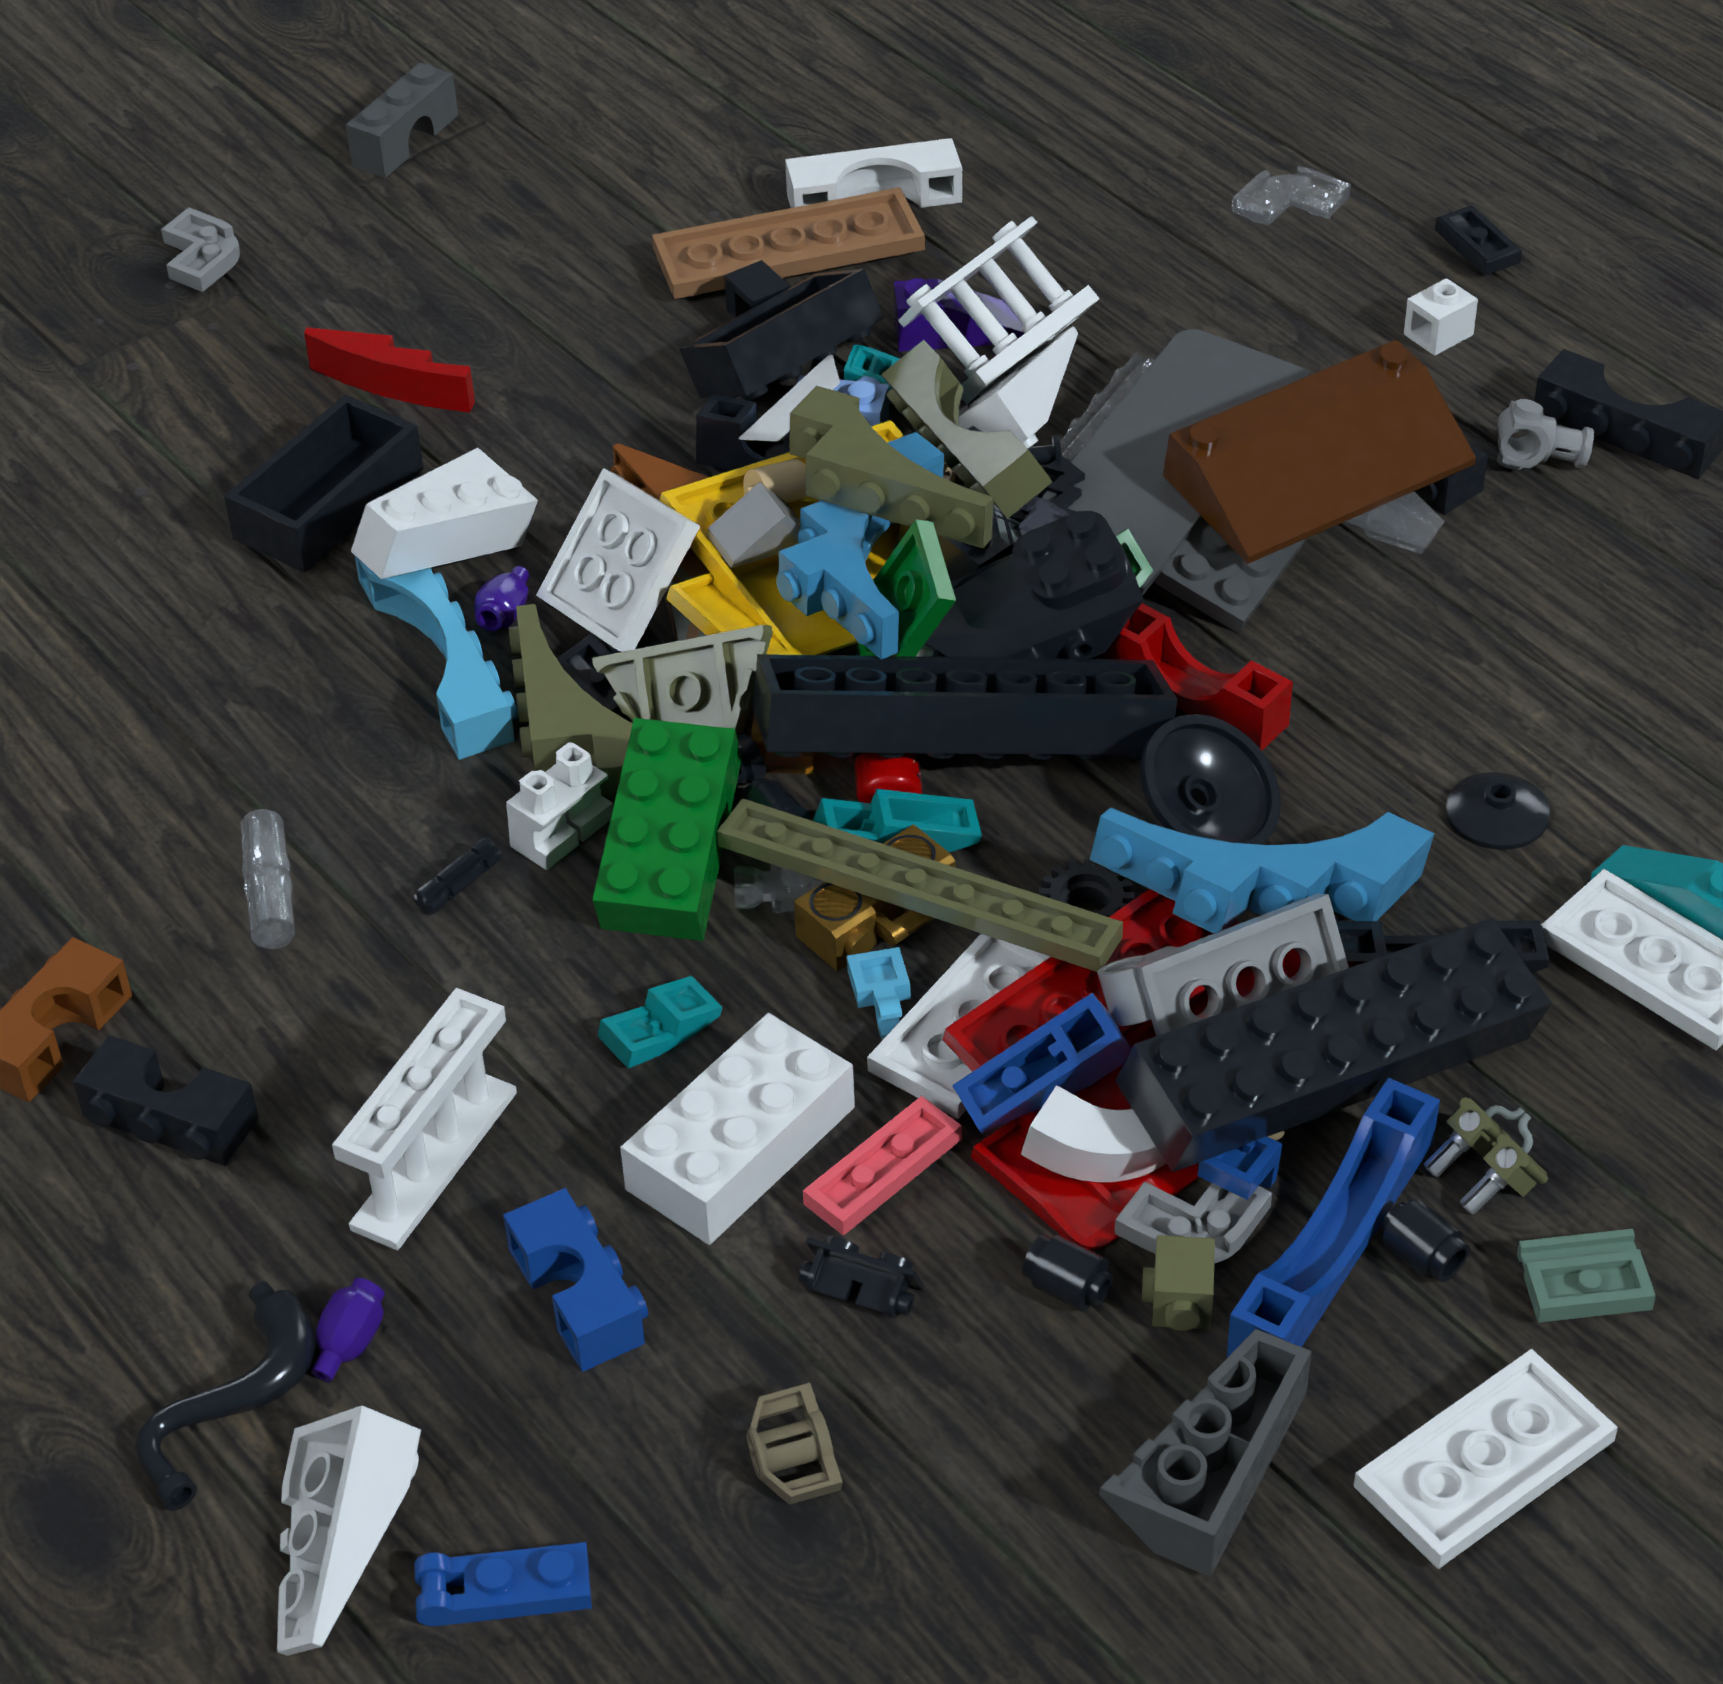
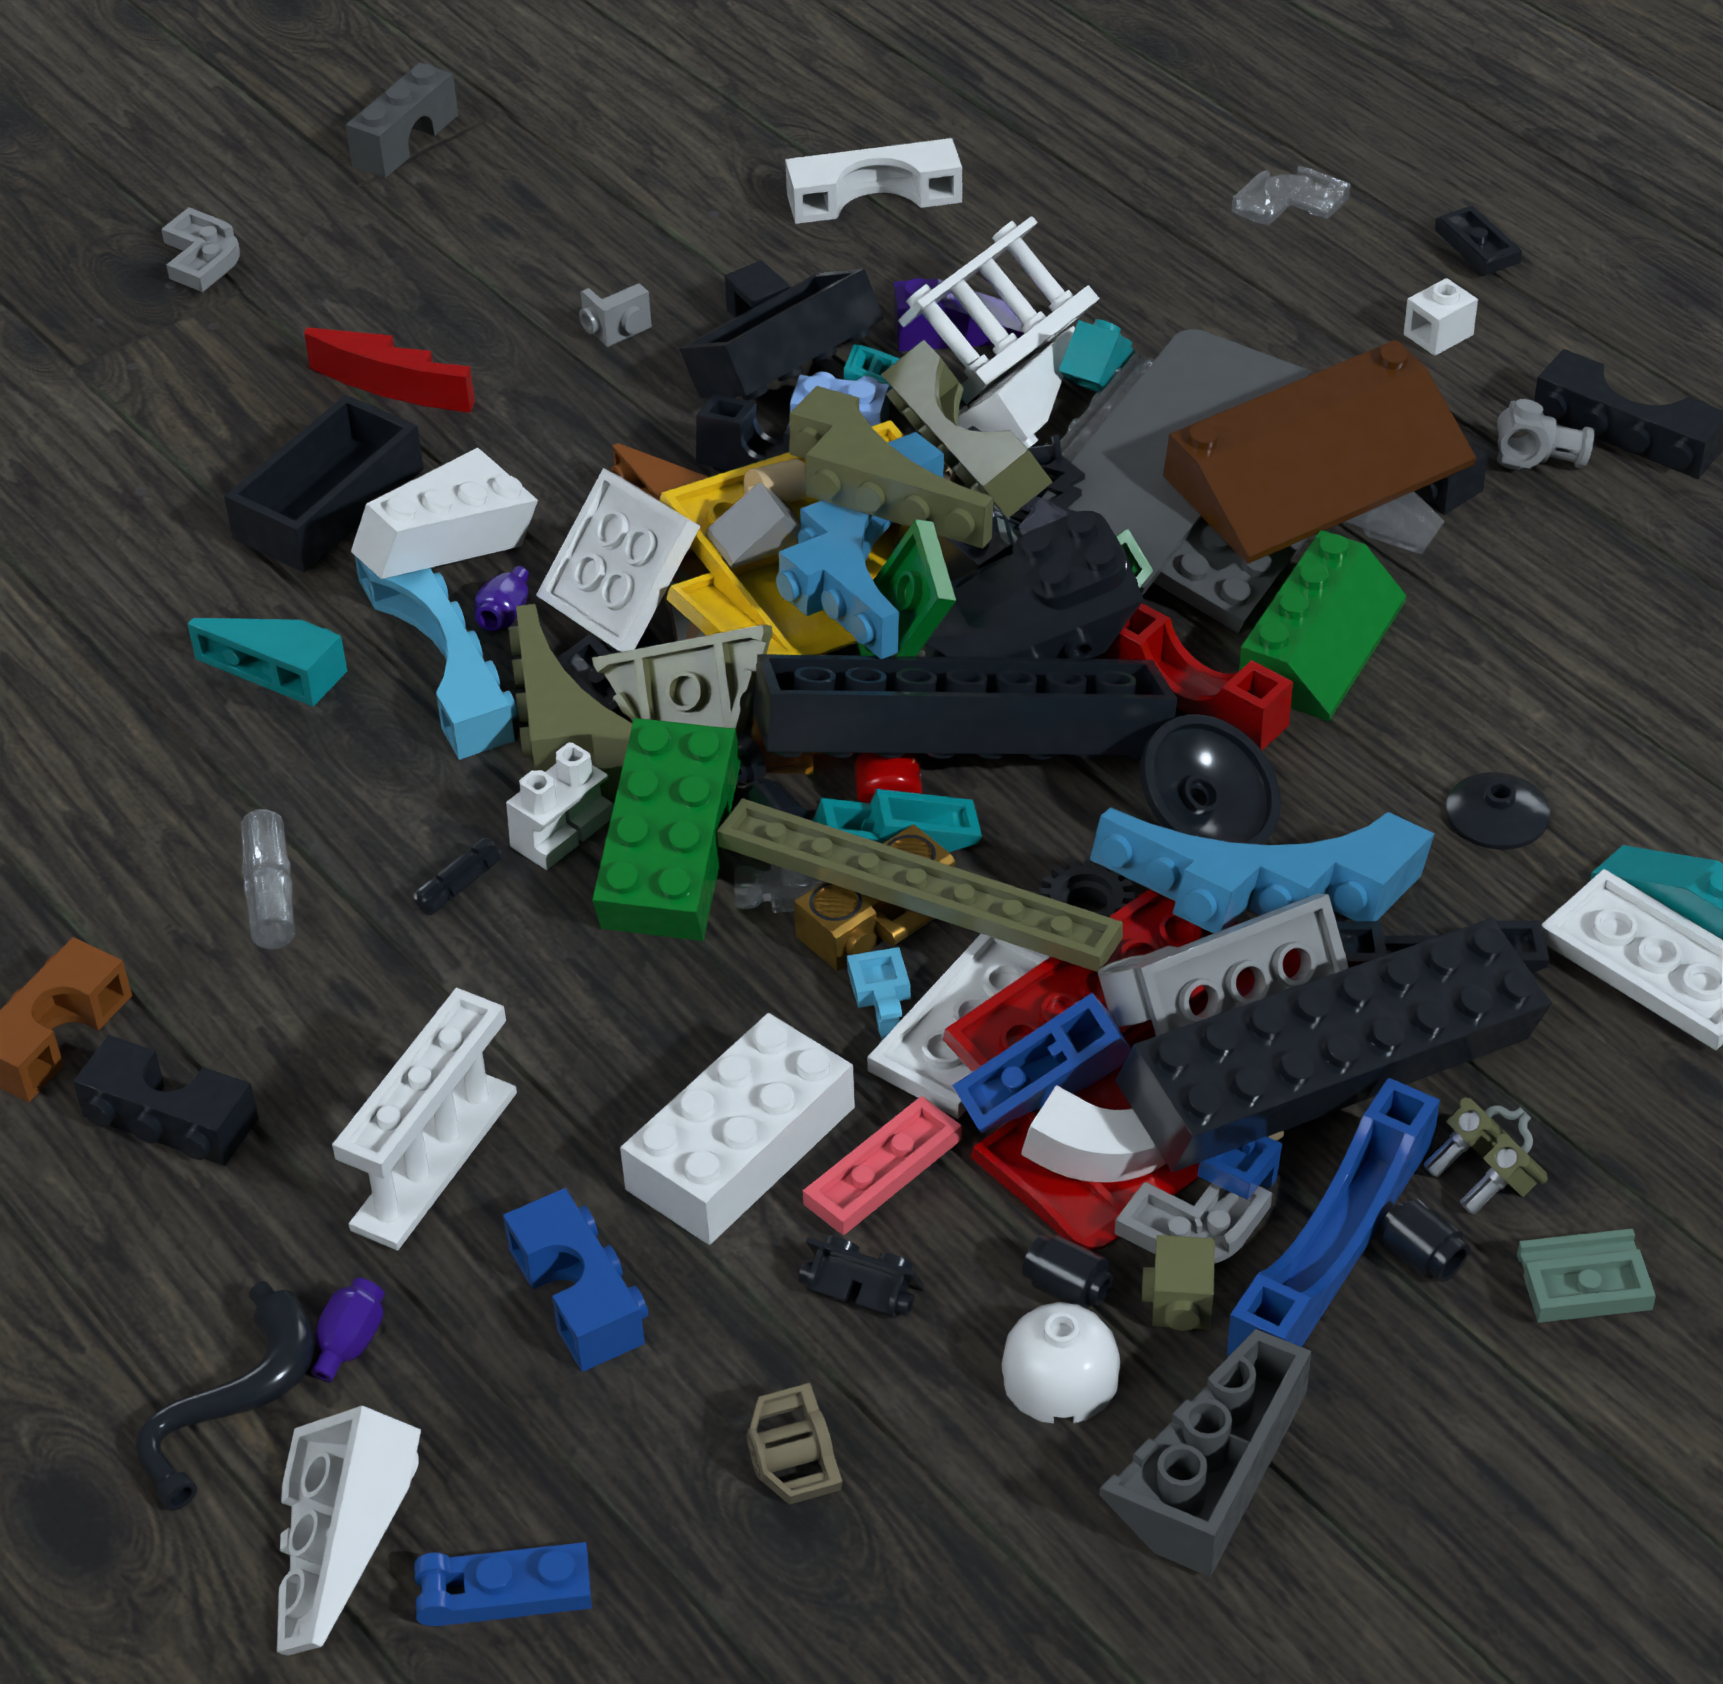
teal slope [597,976,722,1068] -> none
medium nougat plate [652,187,925,299] -> none
white sticker [739,355,840,441] -> none
white plate [1354,1349,1618,1569] -> none
none -> teal slope [187,618,347,707]
none -> light grey bracket [579,283,652,347]
none -> white cylinder [1002,1302,1120,1423]
none -> teal slope [1058,319,1143,396]
none -> green slope [1239,530,1406,722]

